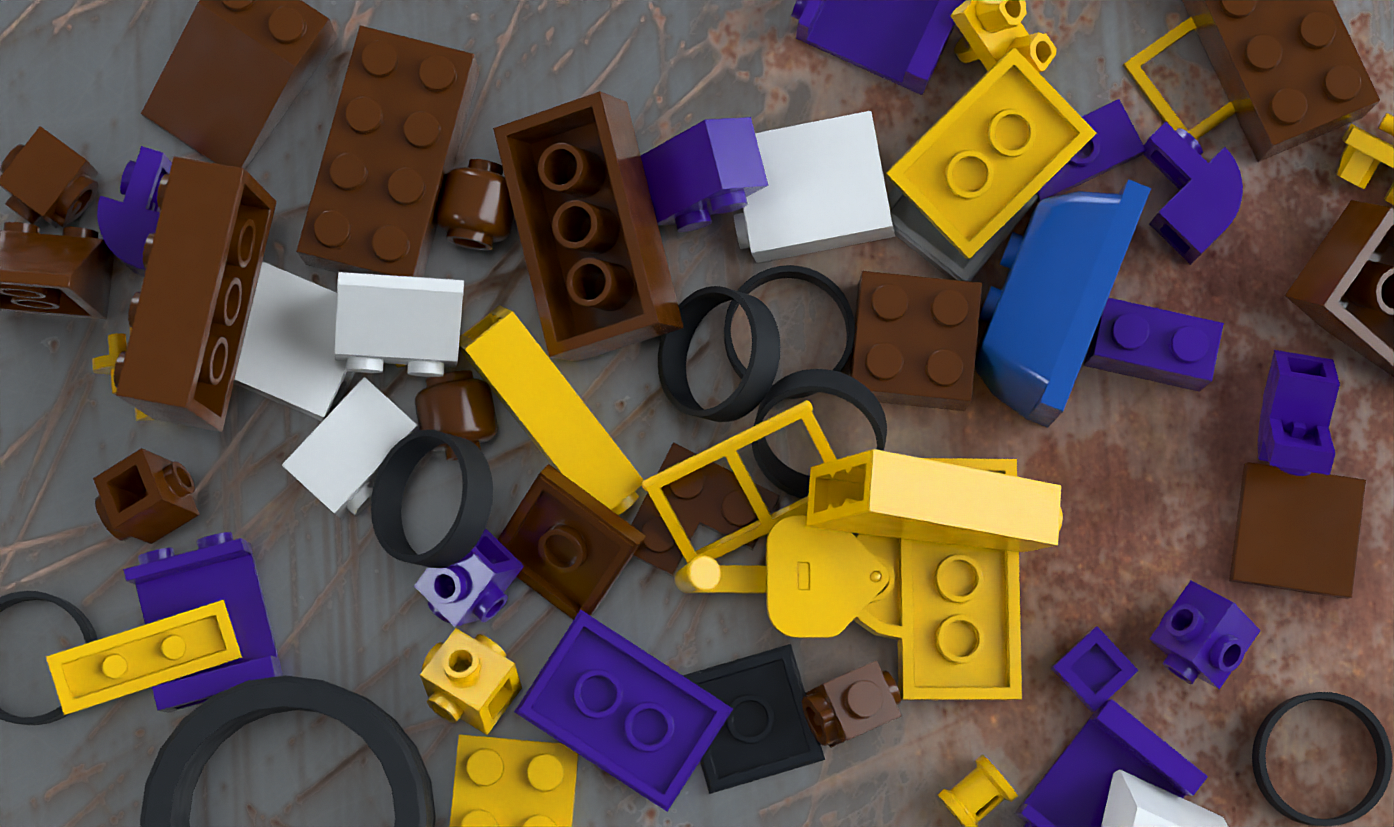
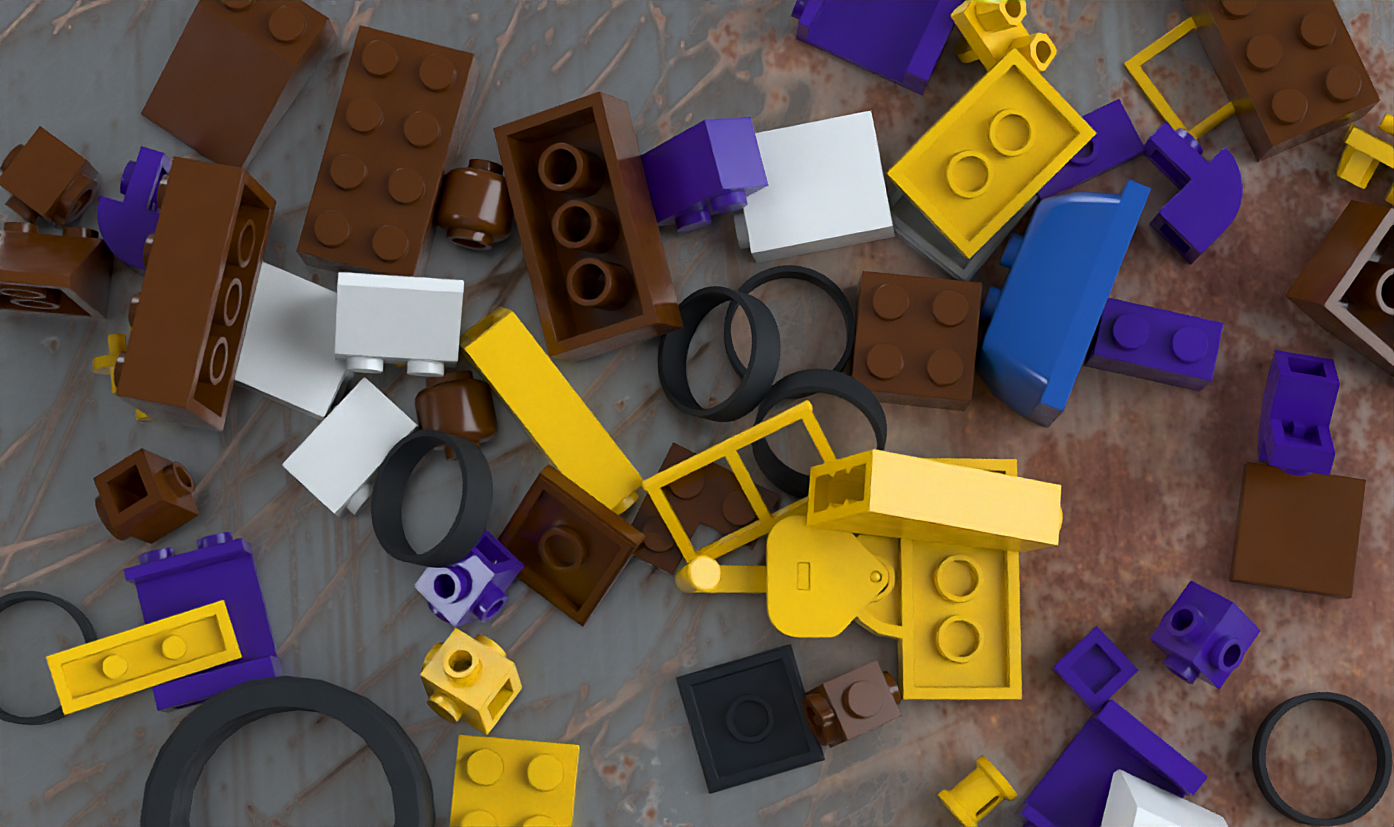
dark purple tile [514,610,733,812] -> none

